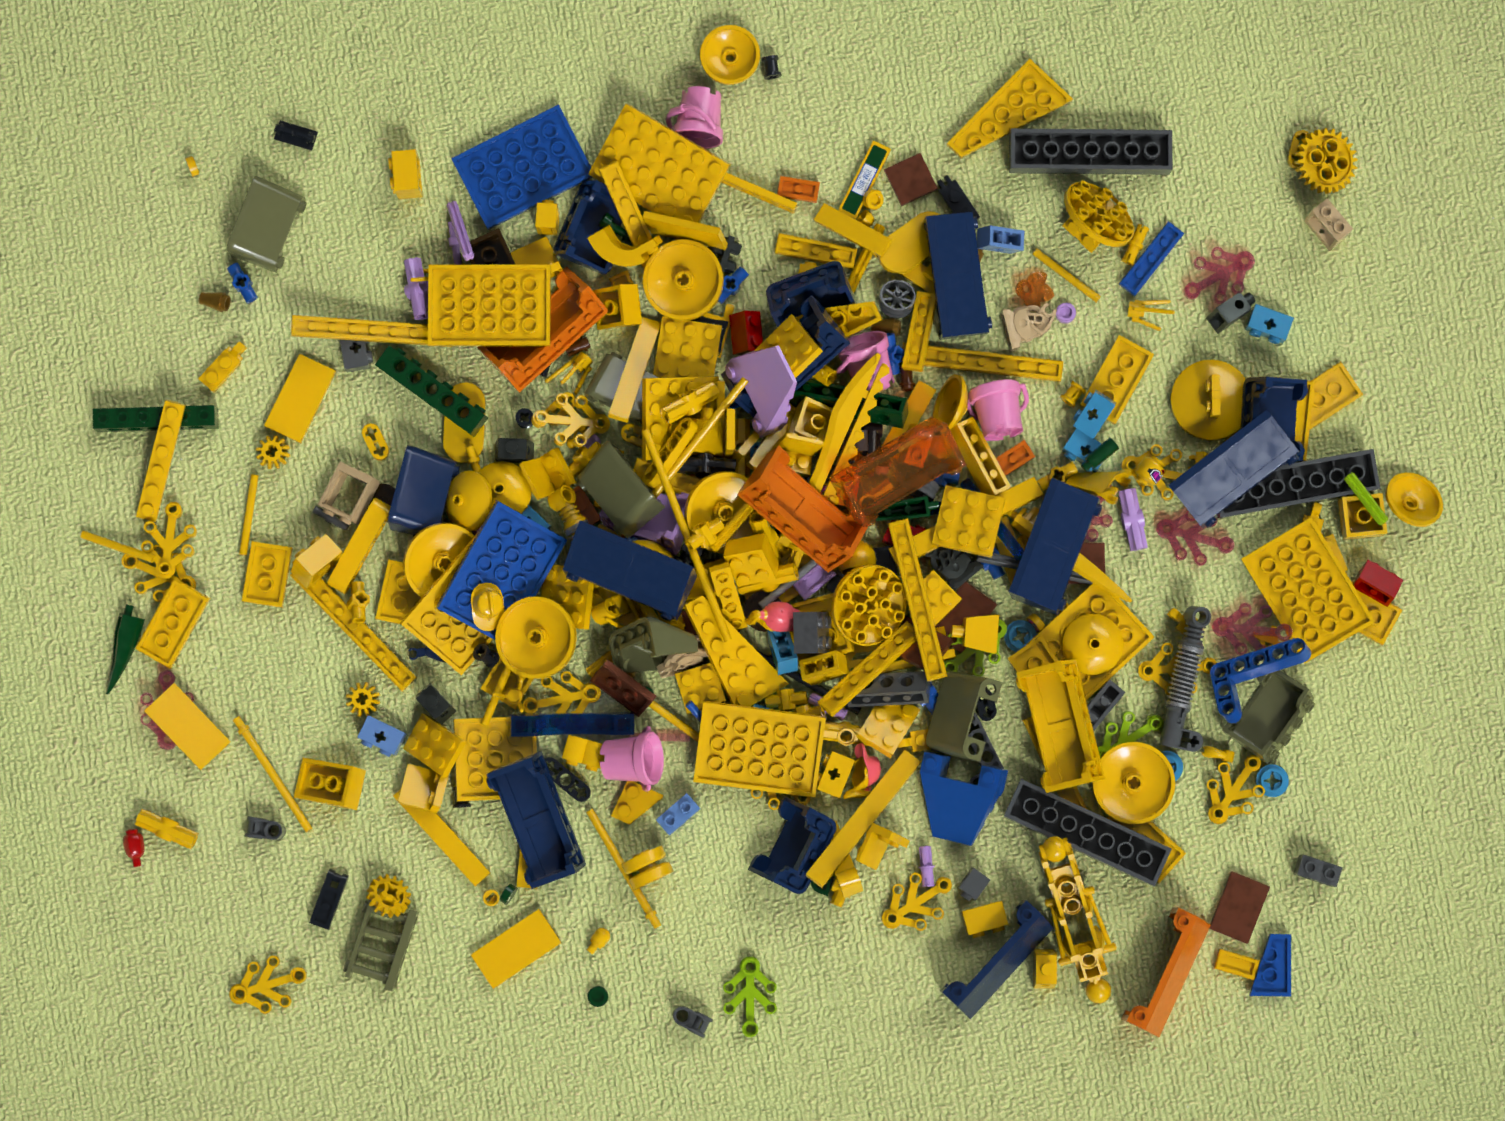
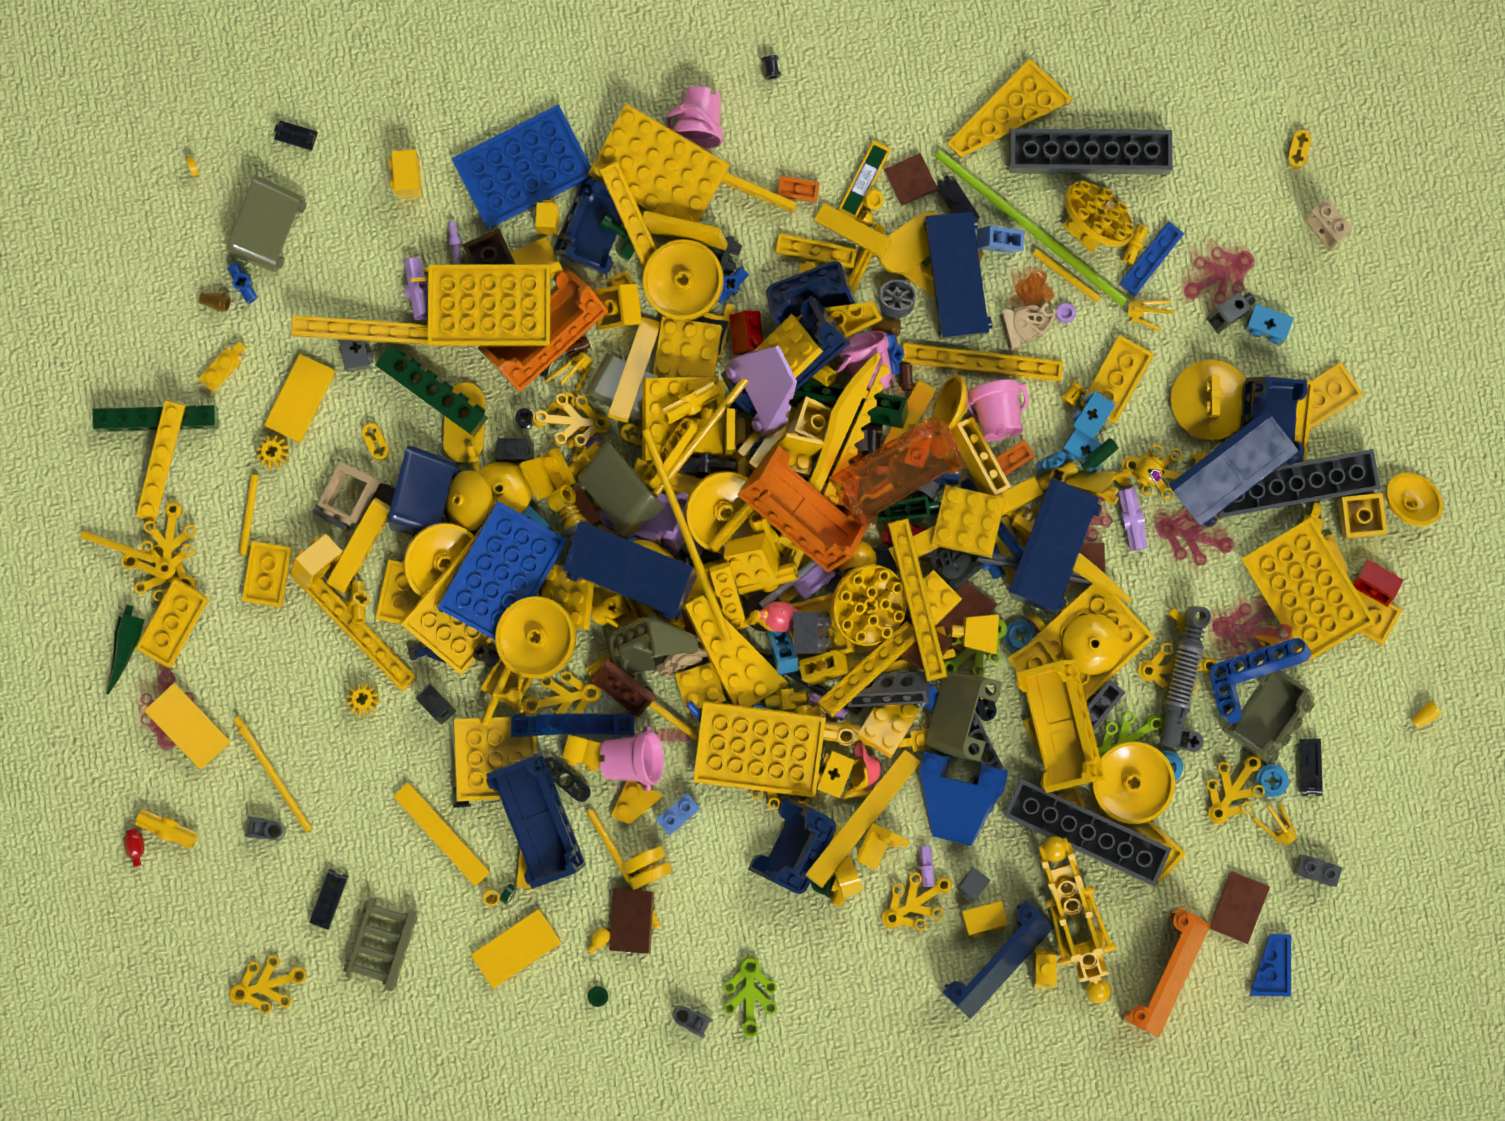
yellow slope [293,758,366,810] -> none
medium blue brick [358,715,407,757] -> none
yellow gear [366,874,411,918] -> none
yellow bracket [398,764,449,813] -> none
yellow plate [403,713,466,778] -> none
lavender axle [447,201,474,261] -> none
yellow piece [471,582,504,631] -> none
yellow arch [587,225,663,267] -> none
yellow axle [685,518,725,552] -> none
yellow dish [700,25,760,85] -> none
yellow plate [902,291,936,372] -> none
yellow arm [1201,746,1235,763] -> none
yellow tile [1214,949,1260,980] -> none
yellow gear [1294,128,1358,194] -> none
lime axle [1344,472,1388,525] -> none
none -> copper tile [609,888,654,954]
none -> lime piece [934,149,1128,307]
none -> dark azure gear [1036,451,1067,472]
none -> yellow plant [1252,803,1298,846]
none -> black plate [1299,738,1323,796]
none -> yellow cone [1410,700,1442,729]

